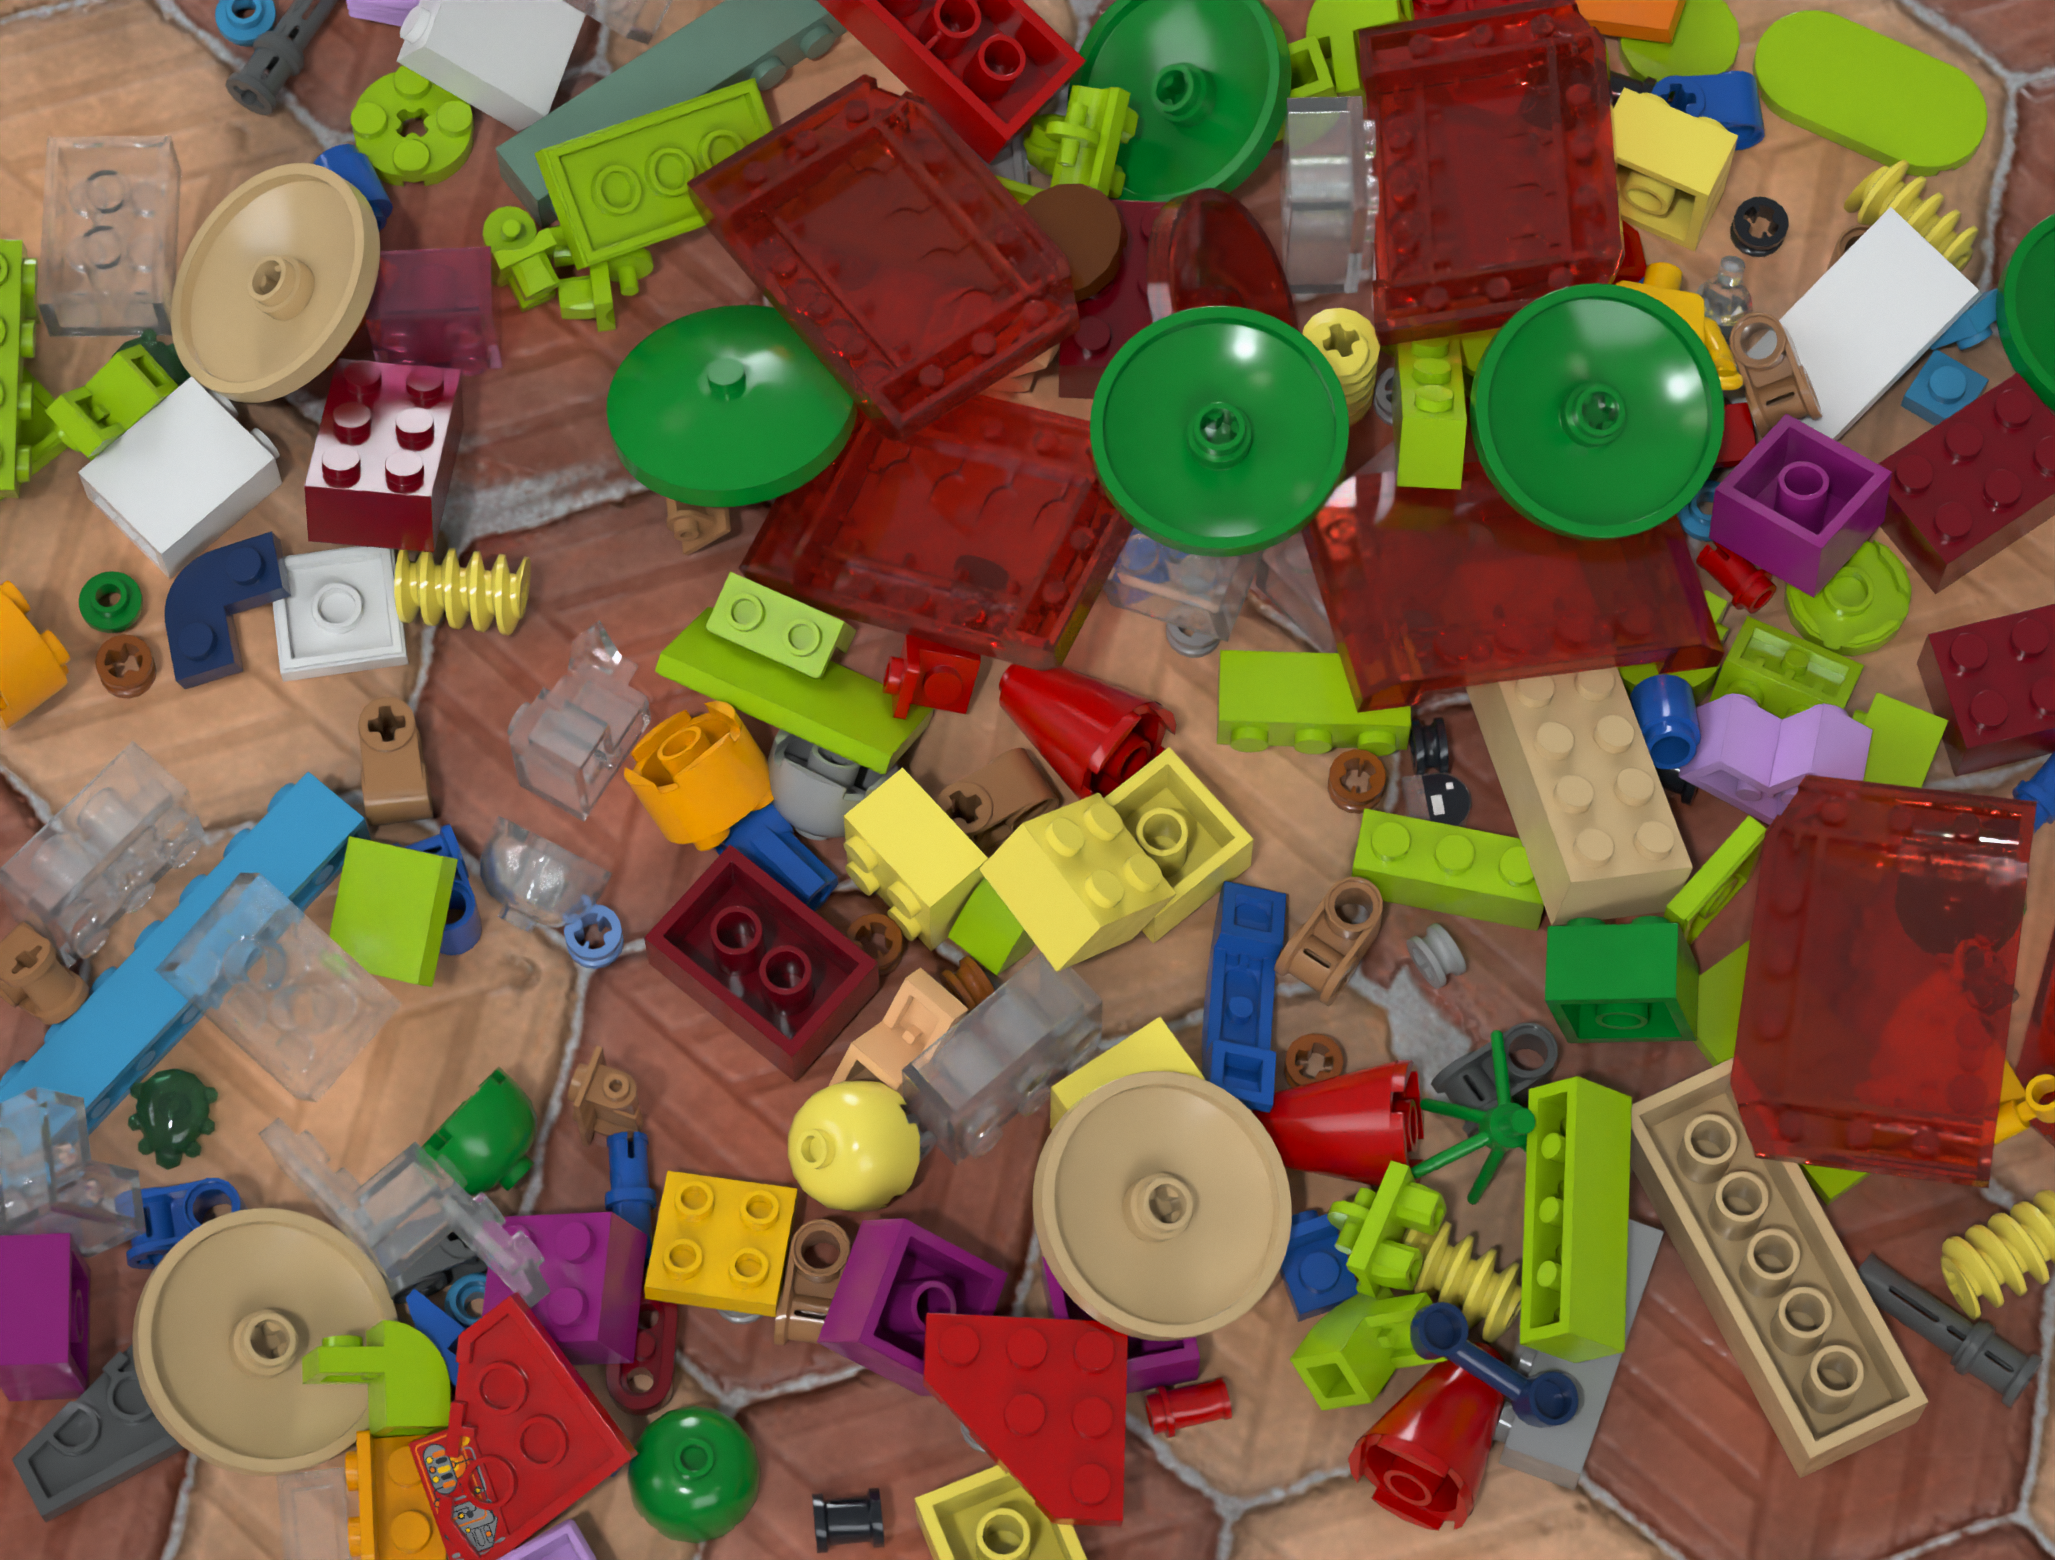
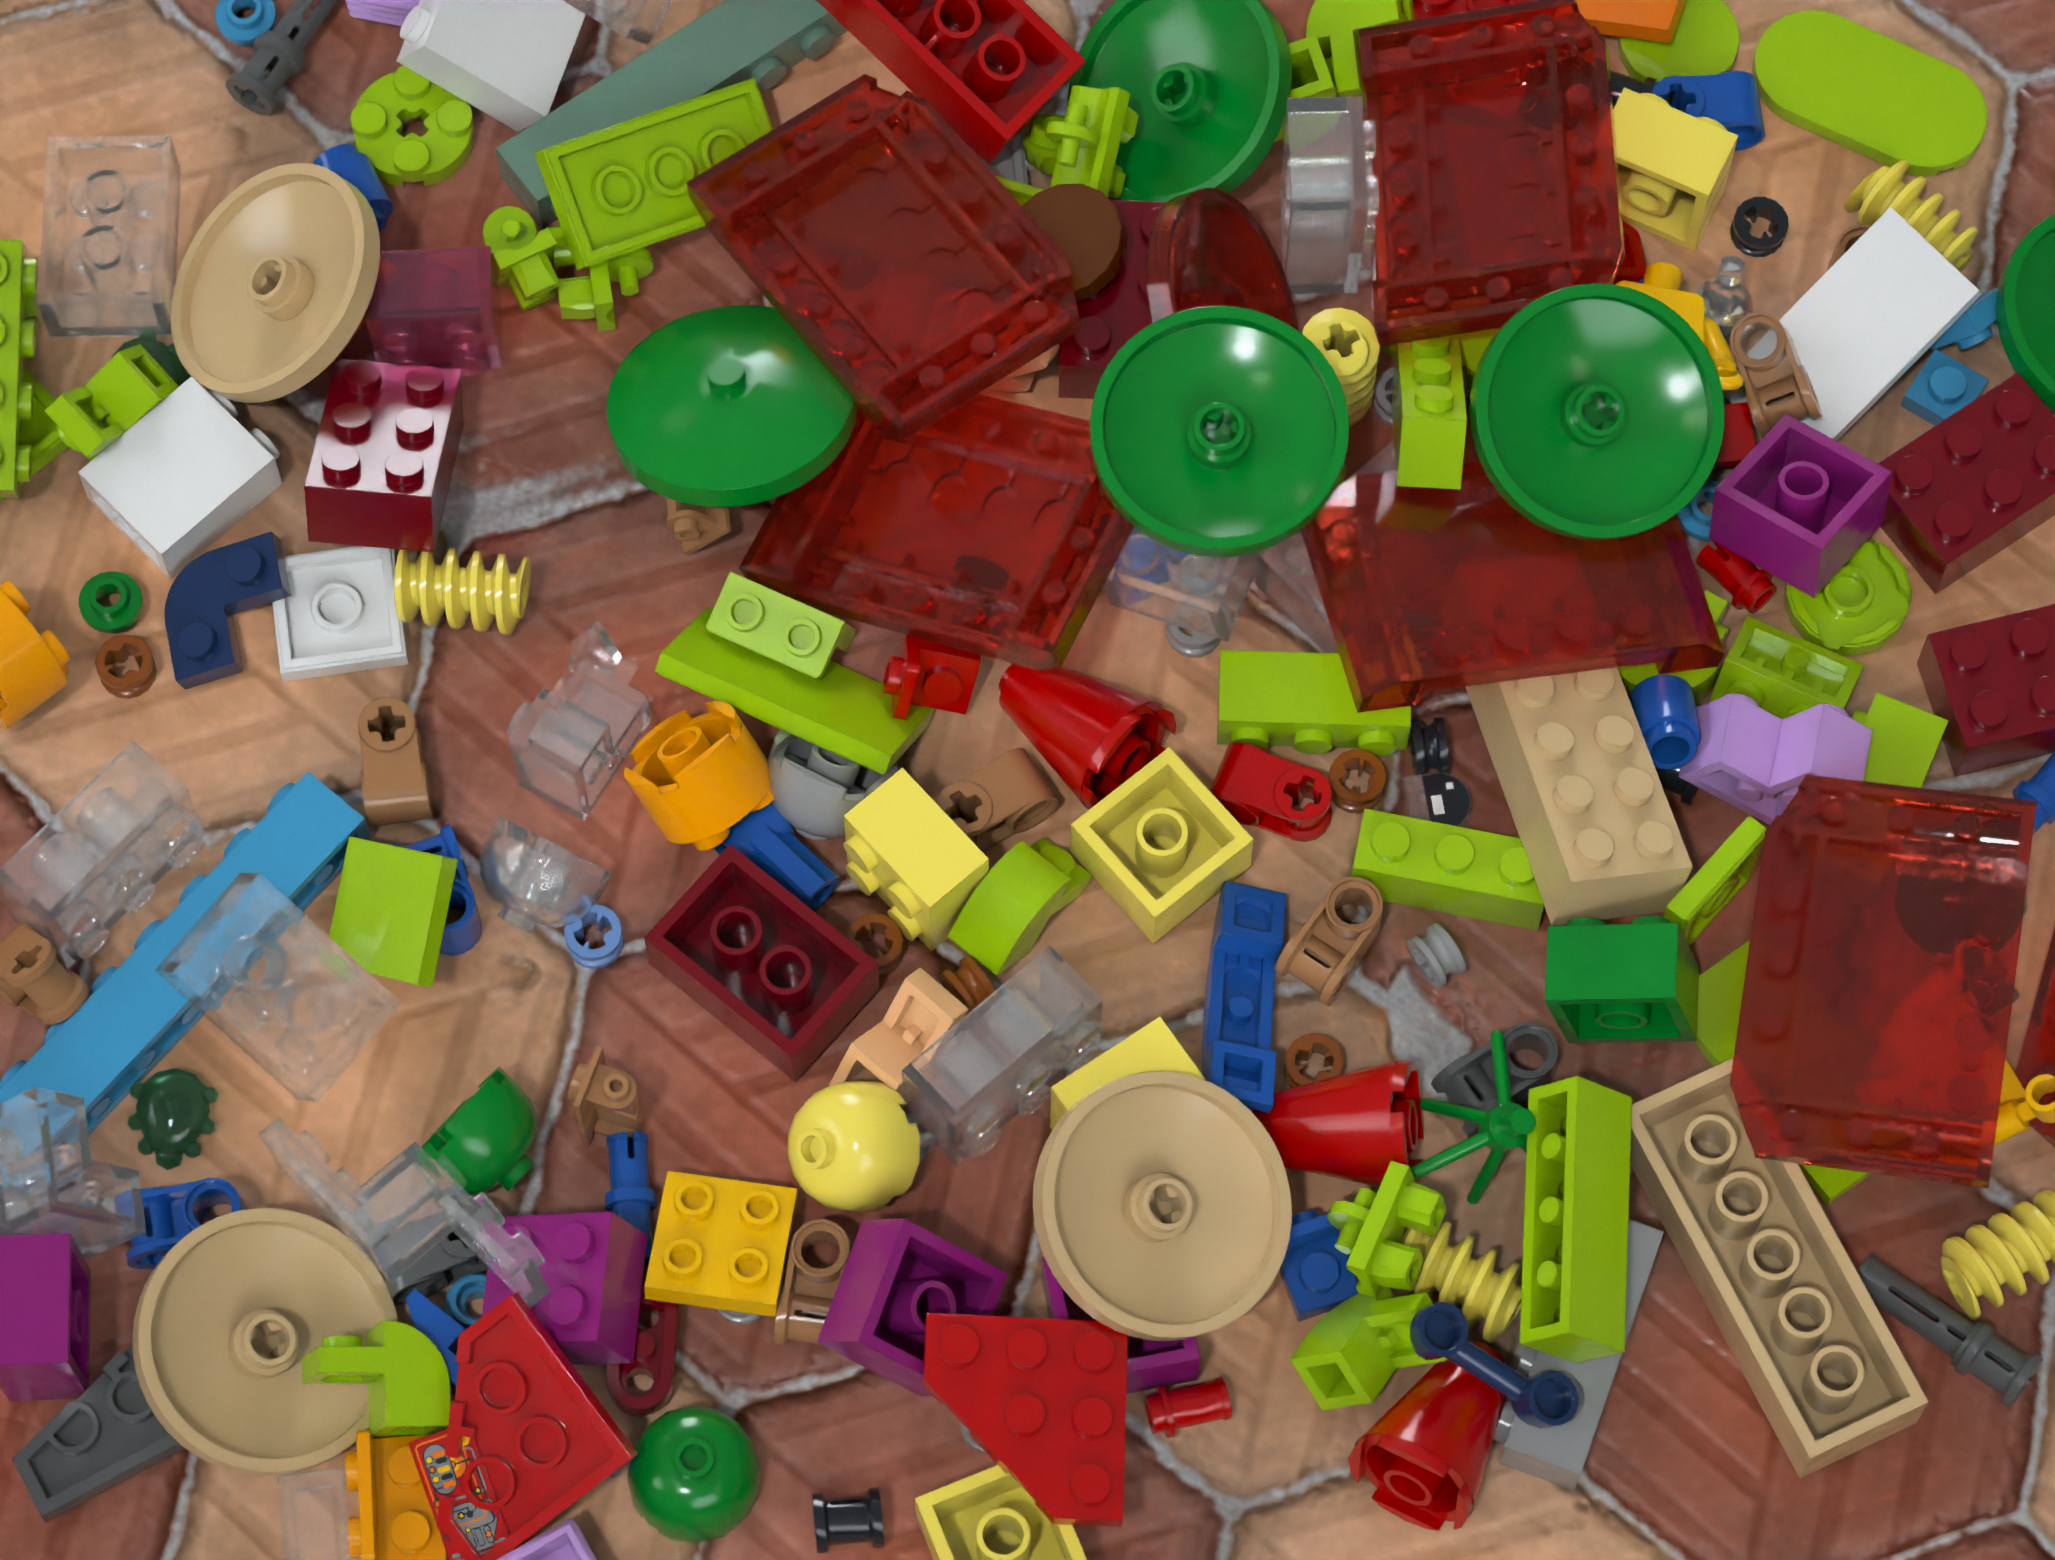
light yellow brick [979,793,1176,972] -> none
none -> red piece [1210,742,1332,842]

